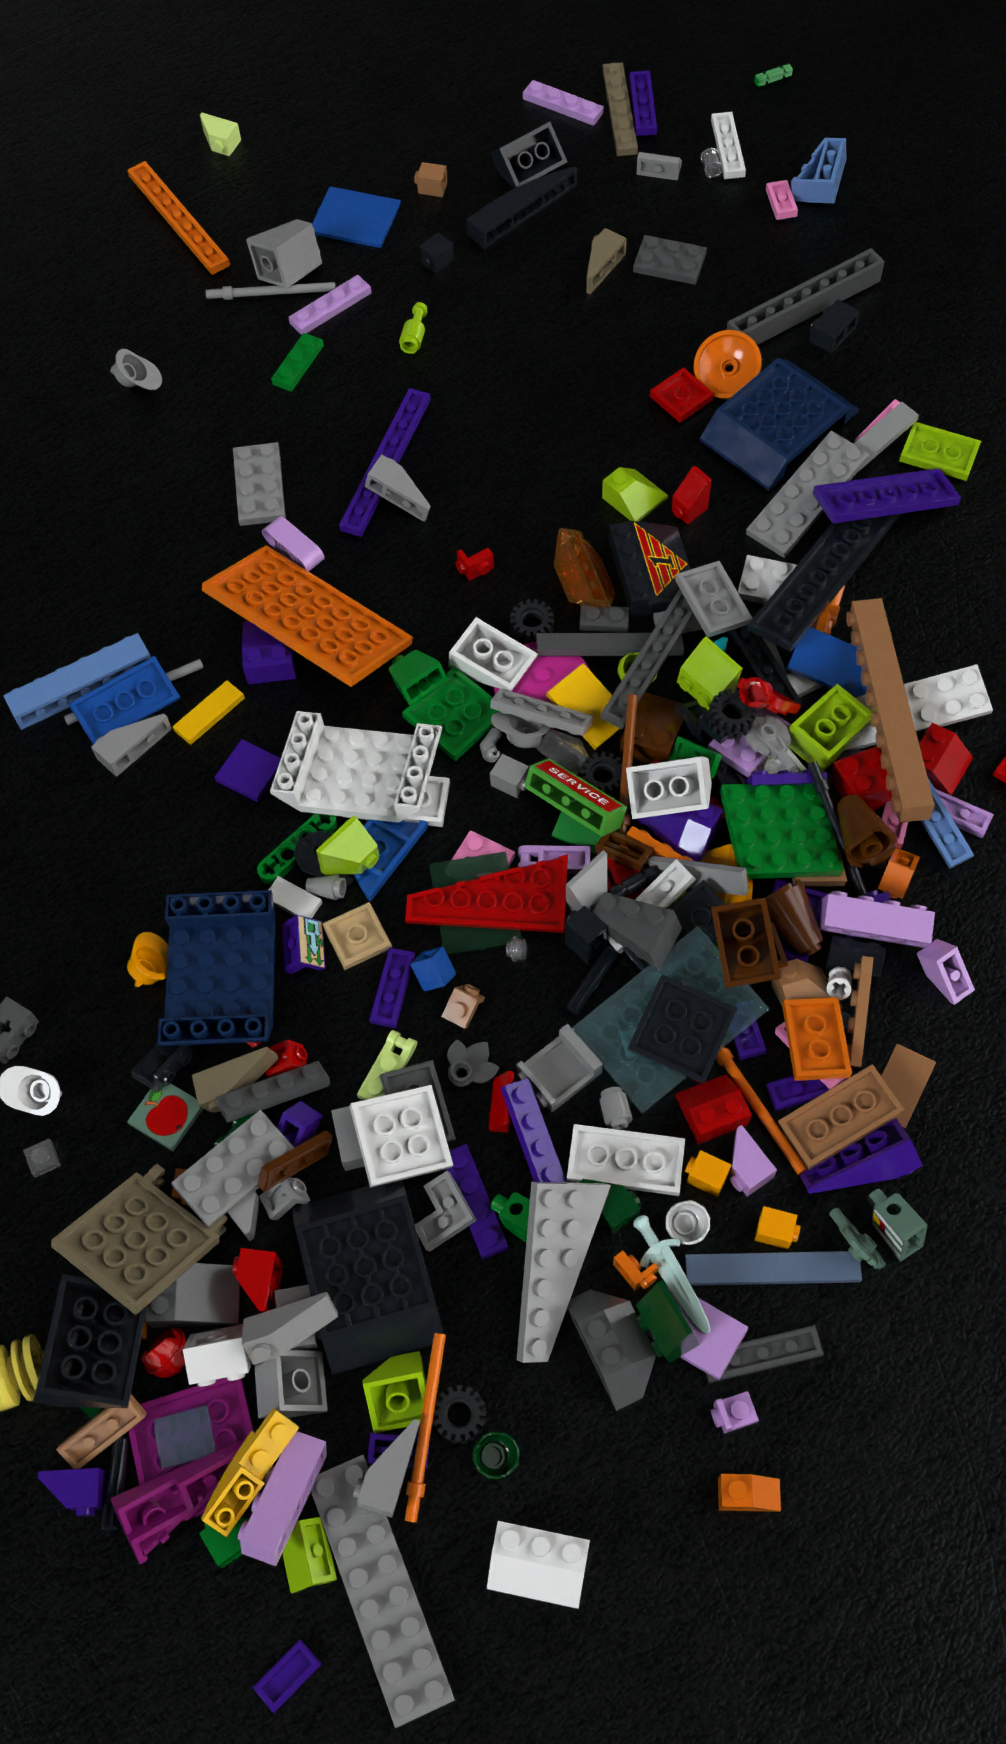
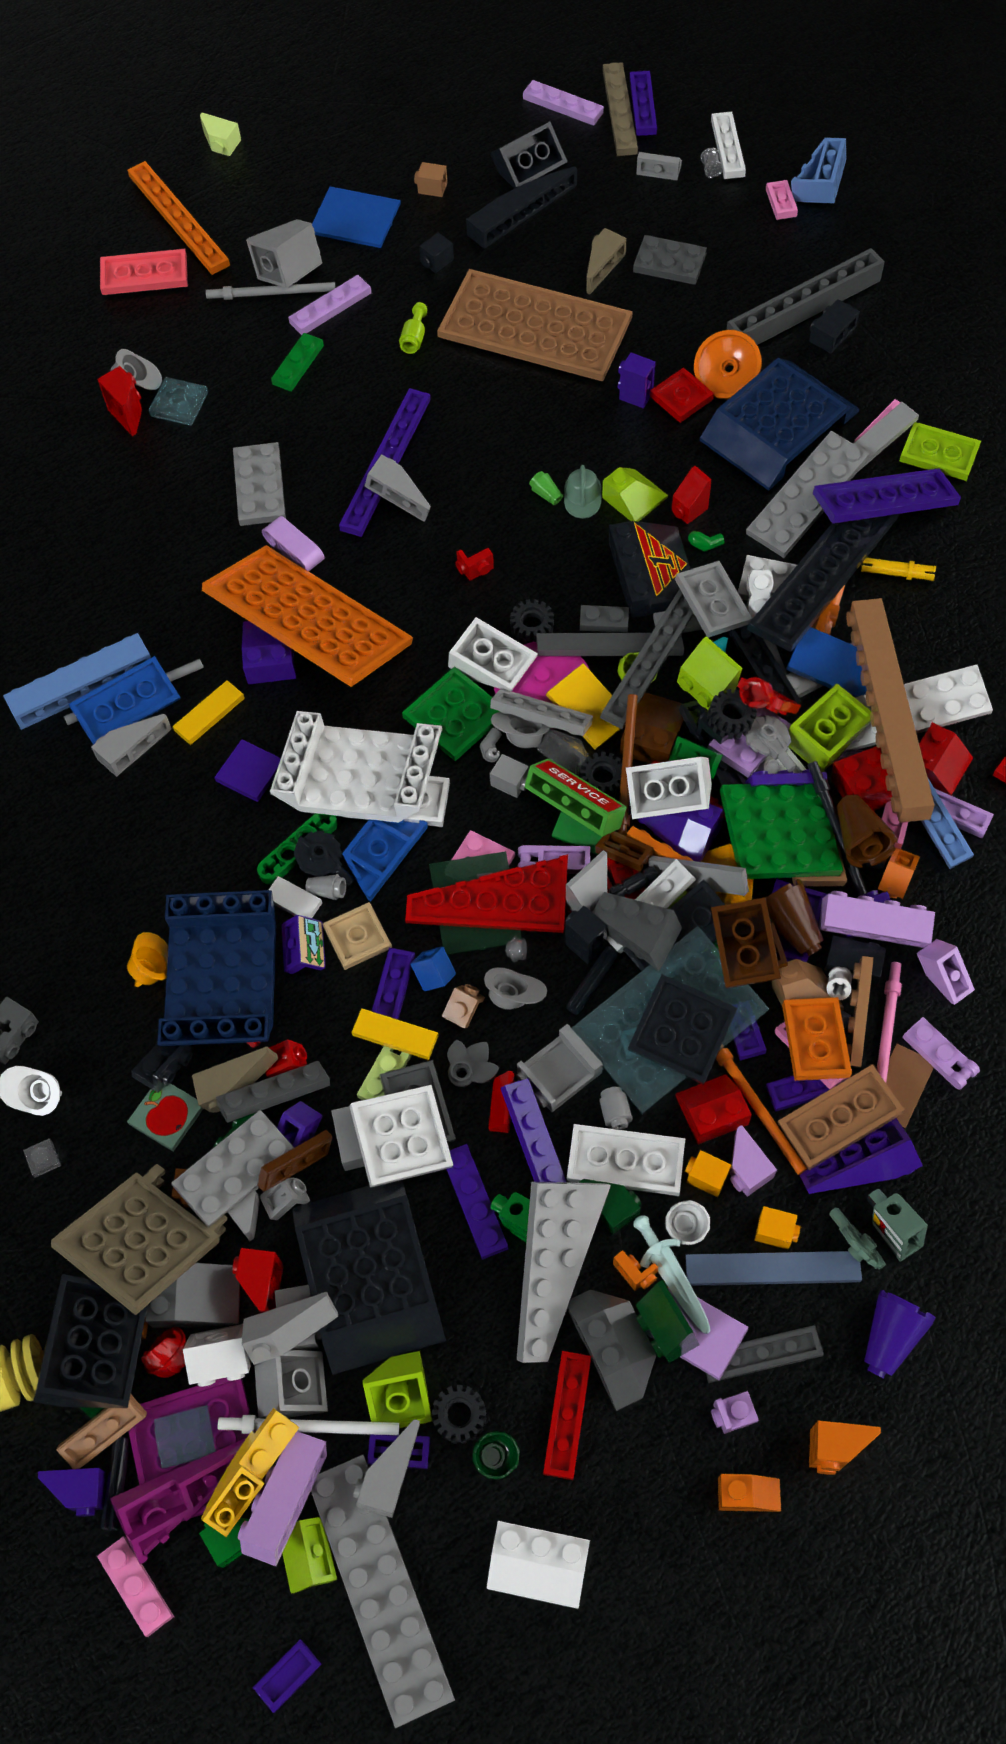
lime slope [316,815,380,875] -> none
green torso [388,650,448,706] -> none
orange bar [405,1333,446,1522] -> none
light grey plate [415,1171,477,1252] -> none
clear orange wedge [554,528,616,608] -> none
green axle [754,64,793,87] -> none
none -> red slope [97,366,142,436]
none -> bright pink plate [97,1537,174,1637]
none -> coral plate [100,249,188,295]
none -> clear light blue plate [149,377,208,426]
none -> white bar [218,1415,399,1435]
none -> yellow tile [352,1008,438,1060]
none -> medium nougat plate [437,269,633,381]
none -> light grey piece [484,968,547,1009]
none -> bright green cone [529,471,563,505]
none -> red plate [543,1351,591,1480]
none -> sand green piece [564,465,601,519]
none -> dark purple brick [618,353,655,409]
none -> green arm [688,531,724,551]
none -> white brick [746,570,773,618]
none -> orange slope [809,1421,881,1475]
none -> yellow pin [861,558,936,581]
none -> dark purple cone [864,1290,936,1379]
none -> bright pink bar [877,962,902,1083]
none -> lavender plate [902,1017,980,1090]

